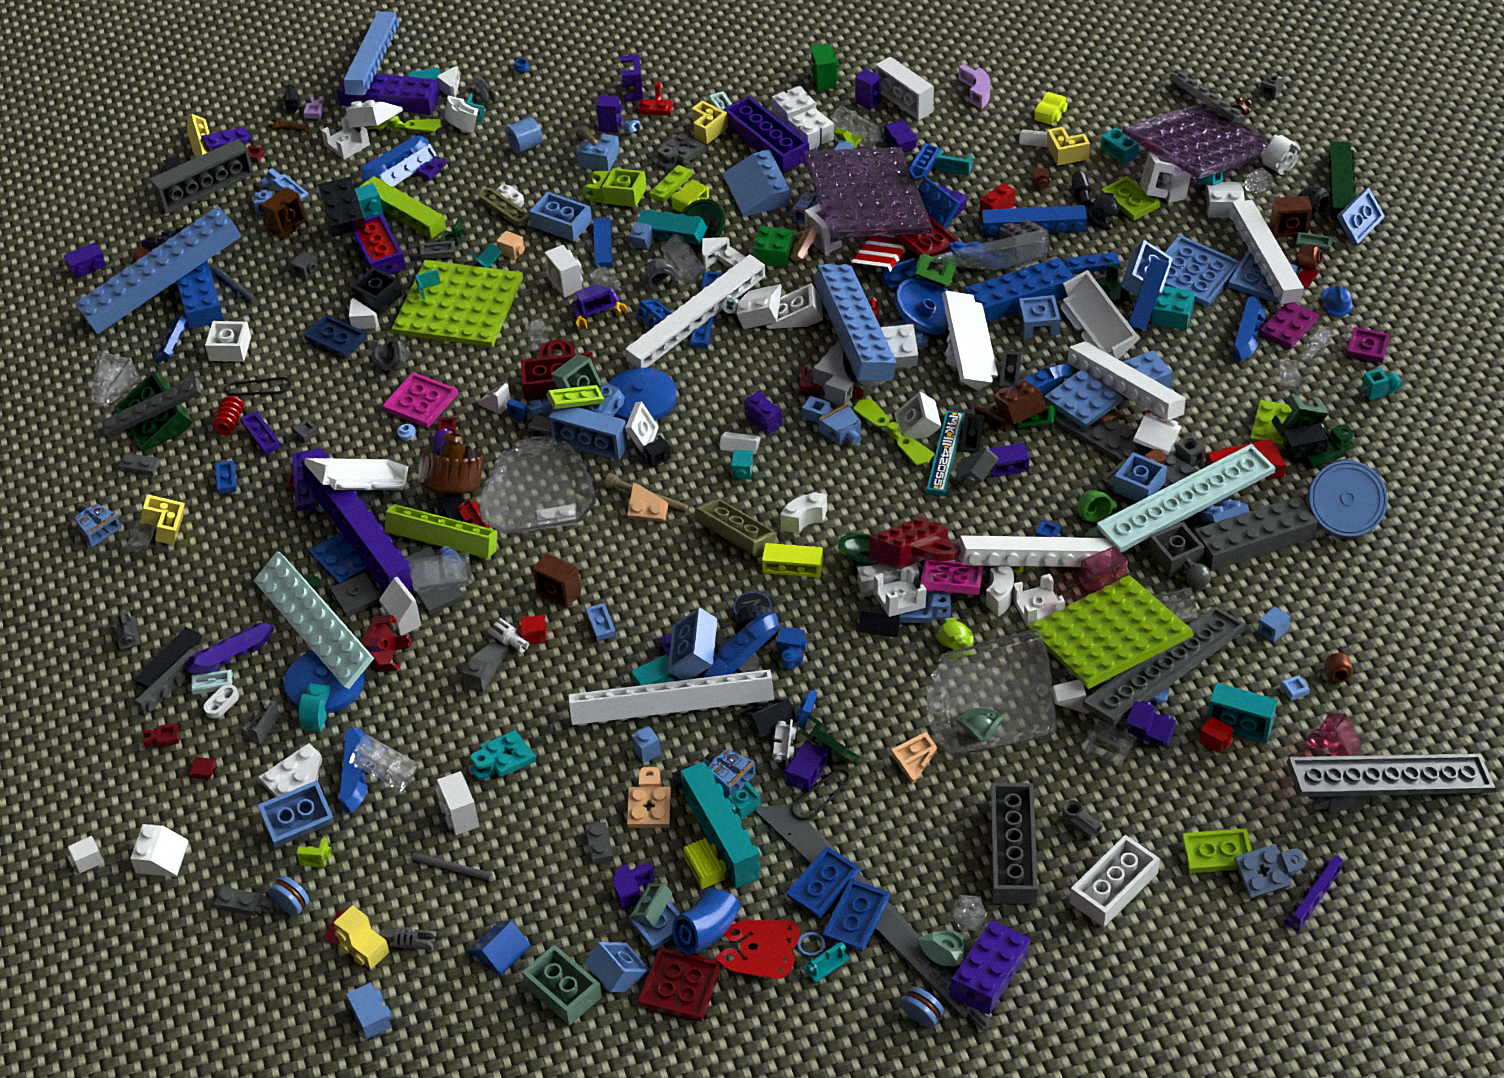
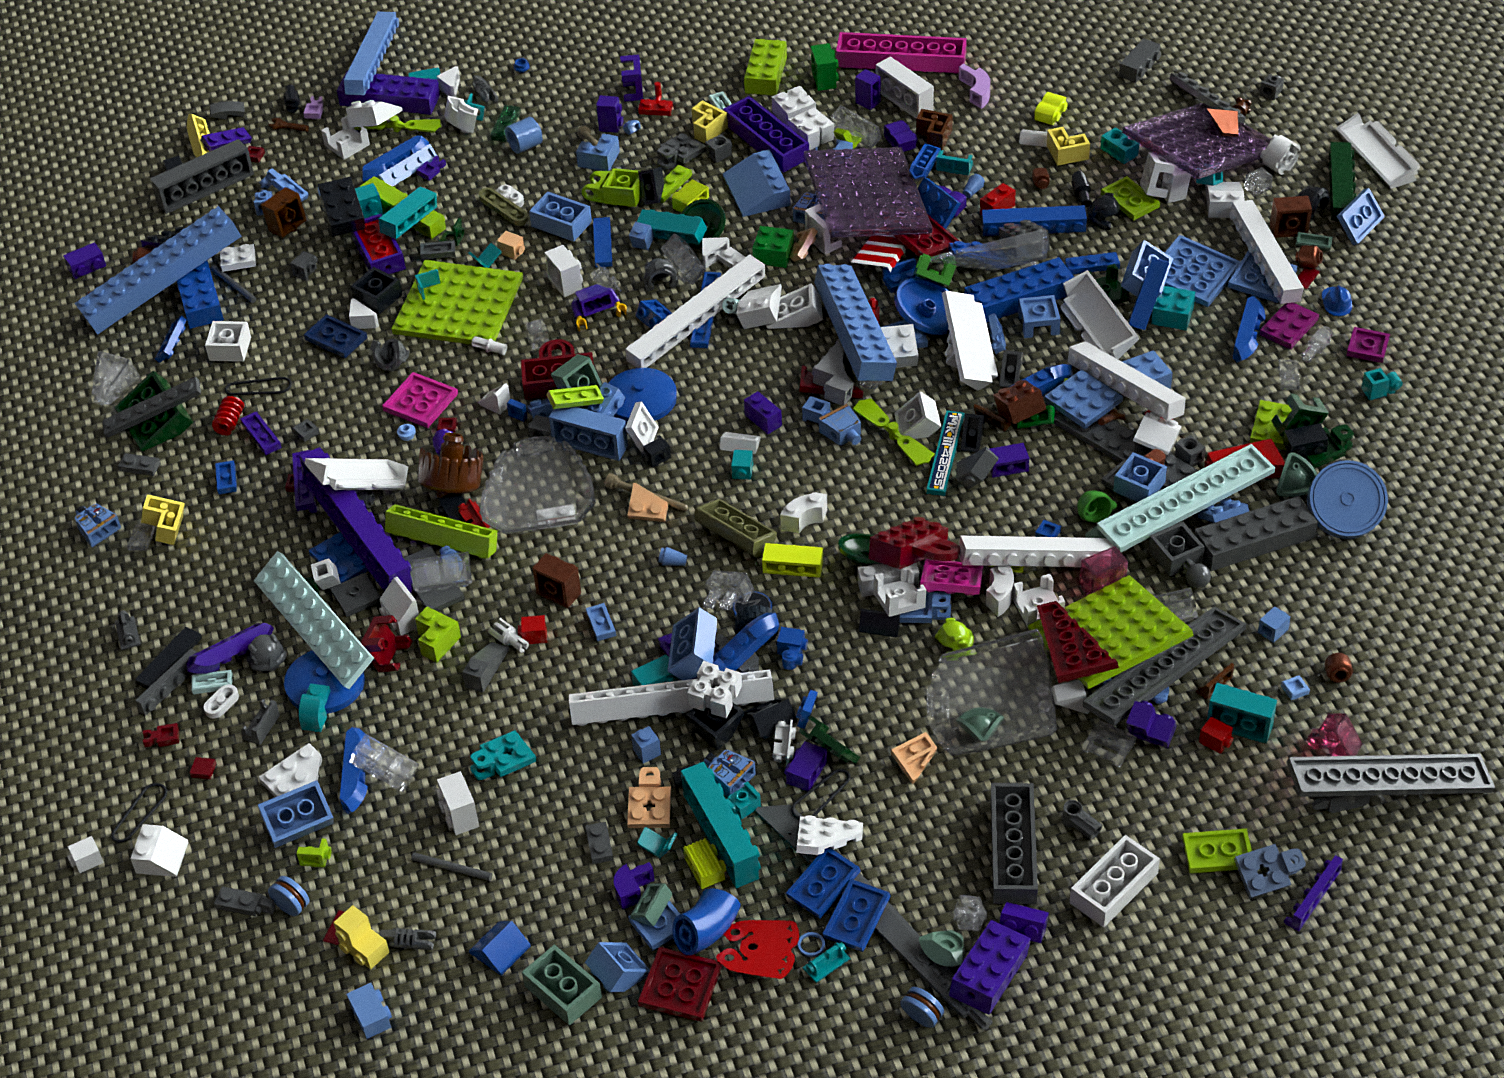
none -> black piece [111,783,167,843]
none -> dark grey slope [210,101,245,119]
none -> white plate [220,244,256,272]
none -> dark grey helmet [247,634,287,672]
none -> white brick [311,558,341,590]
none -> teal brick [379,187,437,239]
none -> lime brick [415,606,461,663]
none -> white axle [472,336,507,355]
none -> clear green plate [490,105,521,142]
none -> teal bracket [637,827,677,858]
none -> black slope [638,167,665,205]
none -> medium blue cone [658,547,687,566]
none -> black slope [686,703,745,750]
none -> white brick [687,661,742,719]
none -> clear brick [703,570,754,611]
none -> dark grey brick [705,134,732,163]
none -> lime brick [744,39,787,96]
none -> white plate [796,815,863,855]
none -> dark pink brick [836,32,967,74]
none -> reddish brown brick [916,109,953,150]
none -> medium blue cone [962,174,985,198]
none -> medium blue hinge [987,313,1006,354]
none -> dark purple brick [999,902,1049,943]
none -> dark red wing [1037,601,1119,683]
none -> dark grey brick [1119,38,1161,82]
none -> reddish brown slope [1195,663,1234,699]
none -> slope [1208,109,1238,137]
none -> sand green hat [1276,452,1317,497]
none -> white slope [1336,113,1420,189]

